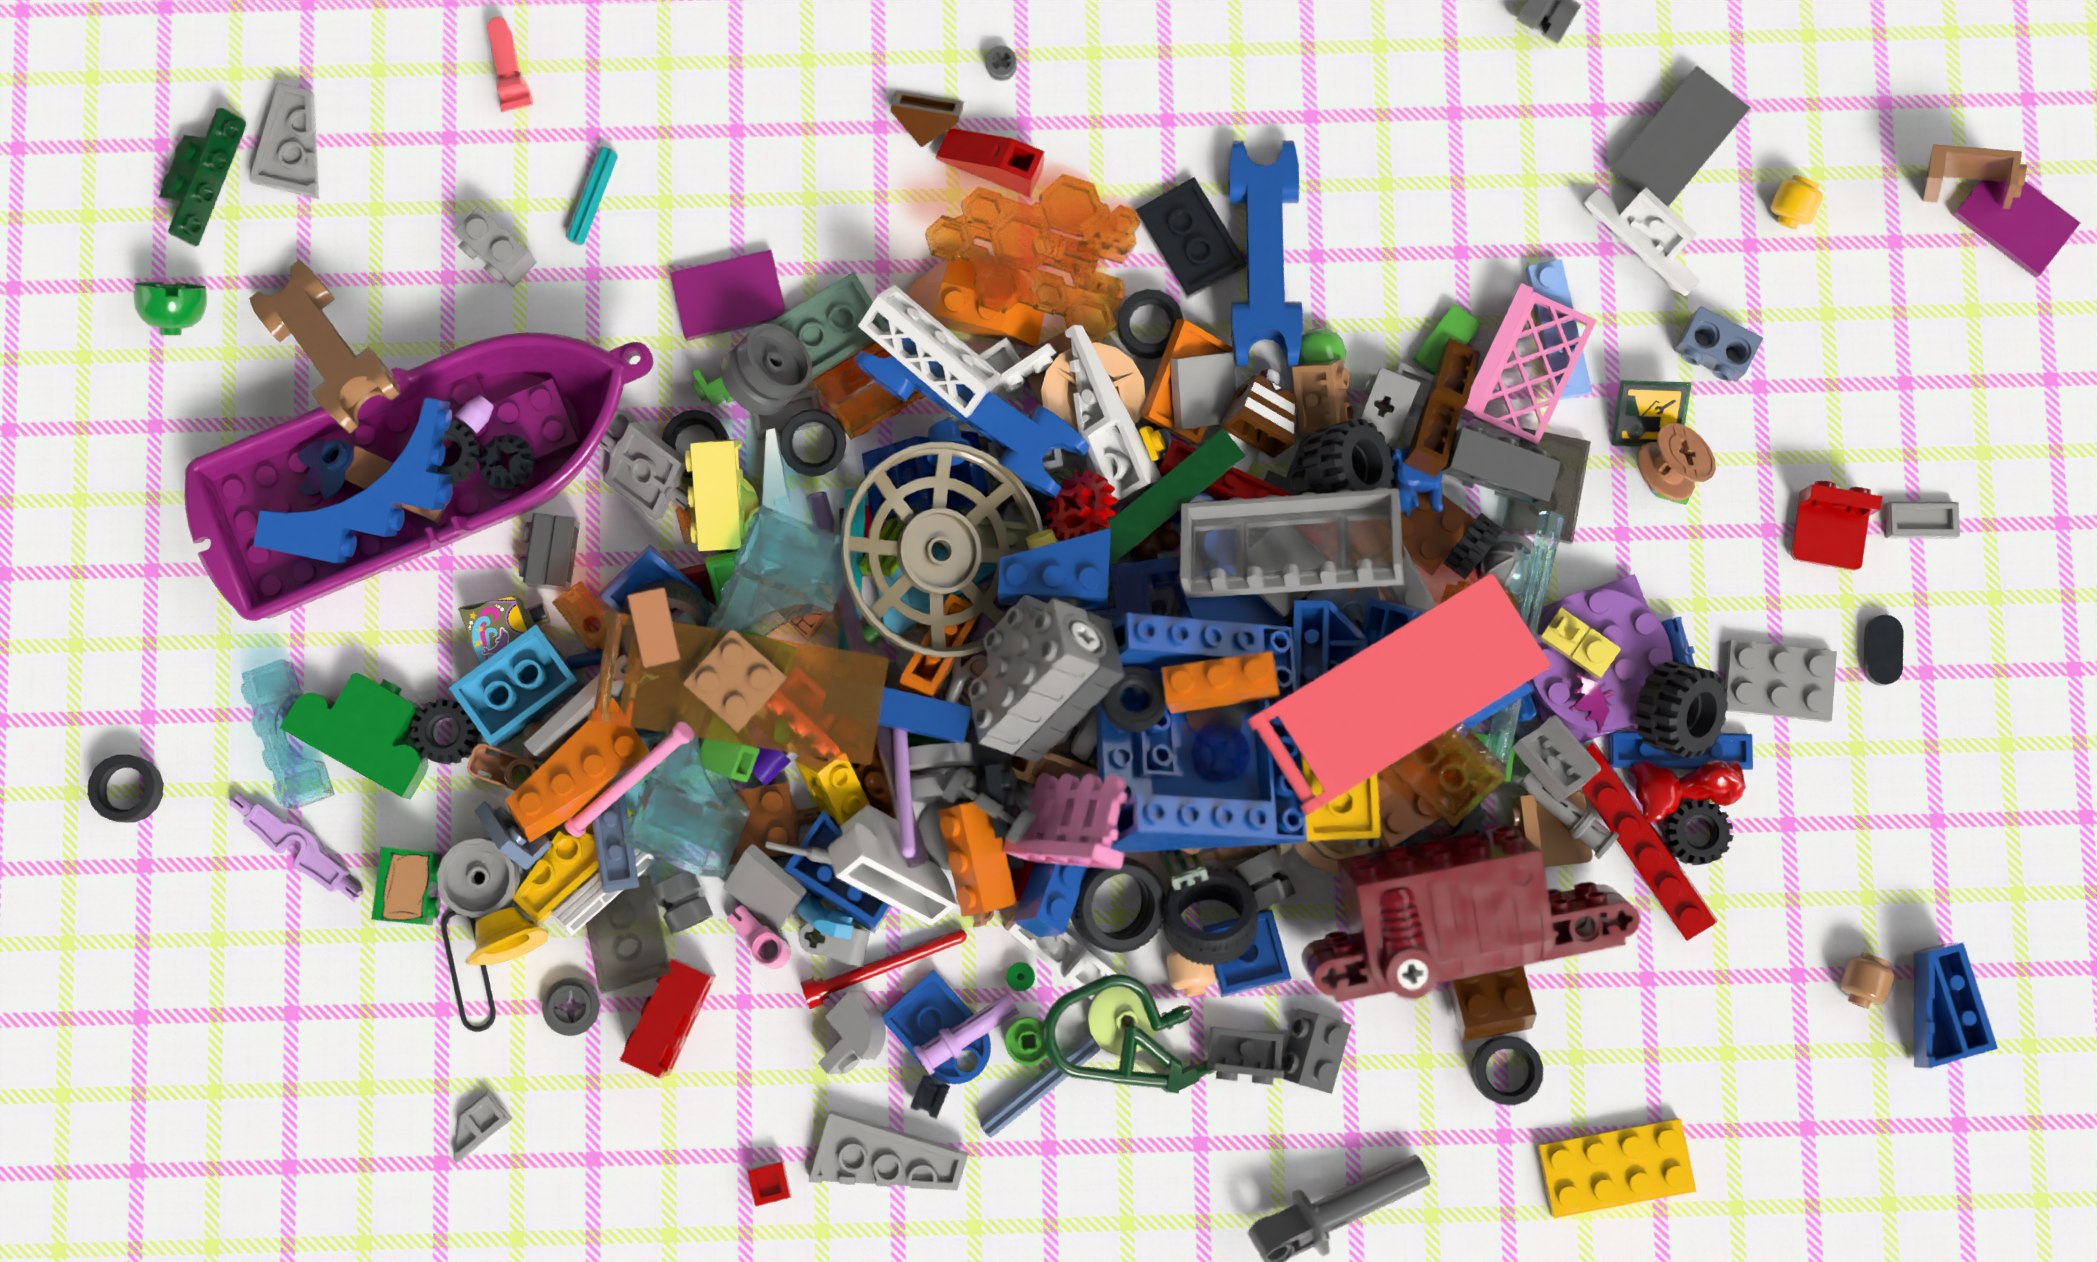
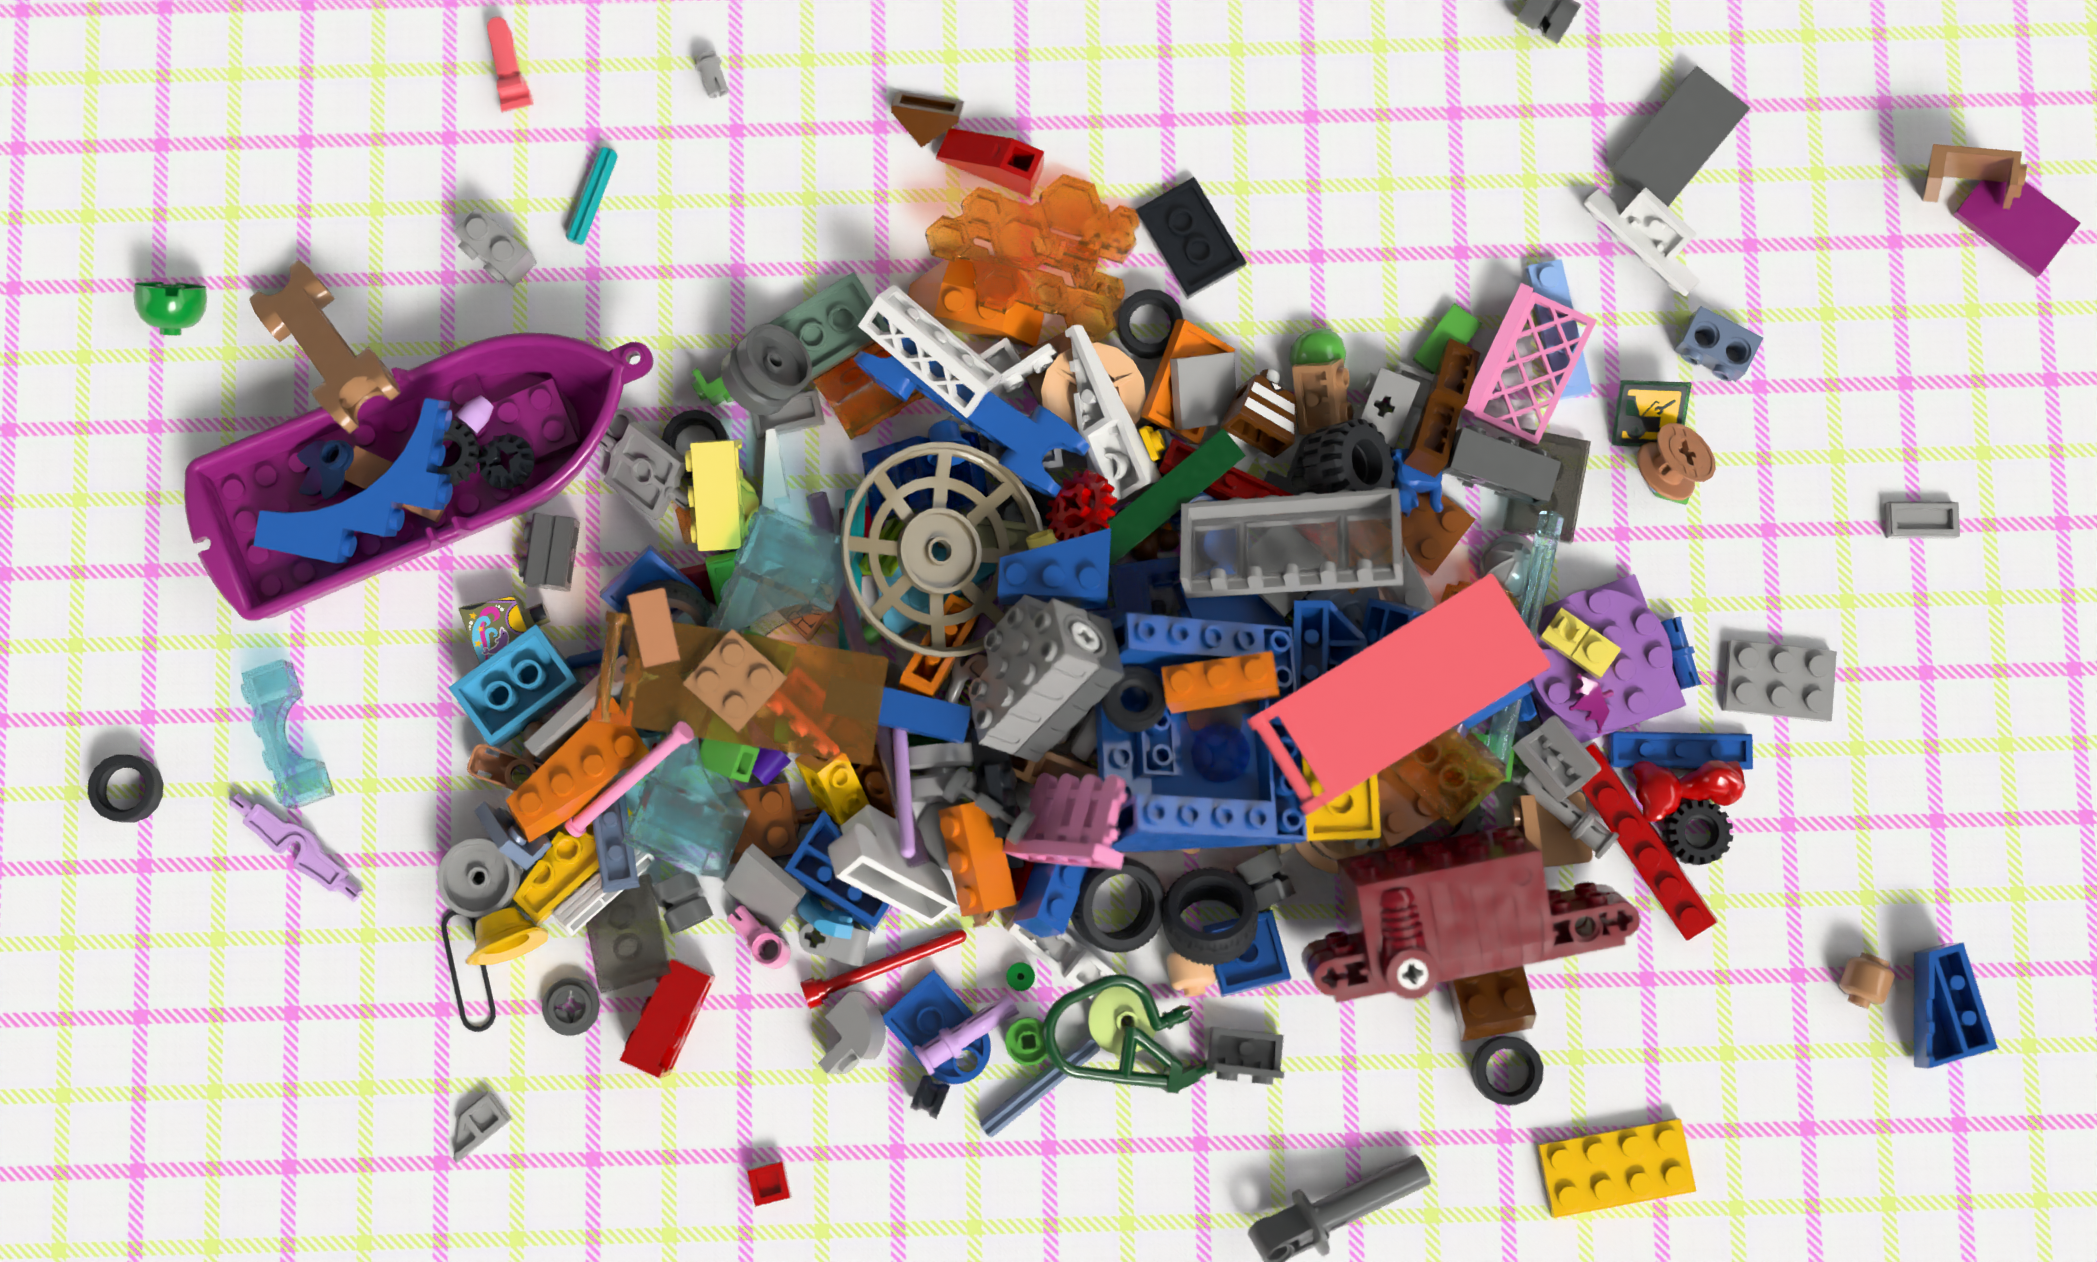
dark green bracket [159,108,247,246] -> none
light grey wing [249,83,319,199] -> none
green brick [280,673,428,800] -> none
slope [371,847,442,925] -> none
black tyre [411,699,481,765] -> none
clear orange torso [552,581,623,662] -> none
magenta tile [670,250,786,341] -> none
light grey piece [766,842,832,865] -> none
black tyre [779,409,847,477] -> none
light grey wing [809,1110,969,1190] -> none
dark grey bush [986,46,1017,81] -> none
tile [1158,850,1209,891] -> none
tan piece [1174,845,1259,865] -> none
blue piece [1228,140,1303,366] -> none
dark grey bracket [1281,1009,1352,1094] -> none
black tyre [1443,513,1504,580] -> none
black tyre [1635,661,1728,758] -> none
yellow head [1771,175,1823,230] -> none
red bracket [1791,481,1883,571] -> none
black tile [1864,615,1904,686] -> none
none -> light grey pin [695,51,729,98]

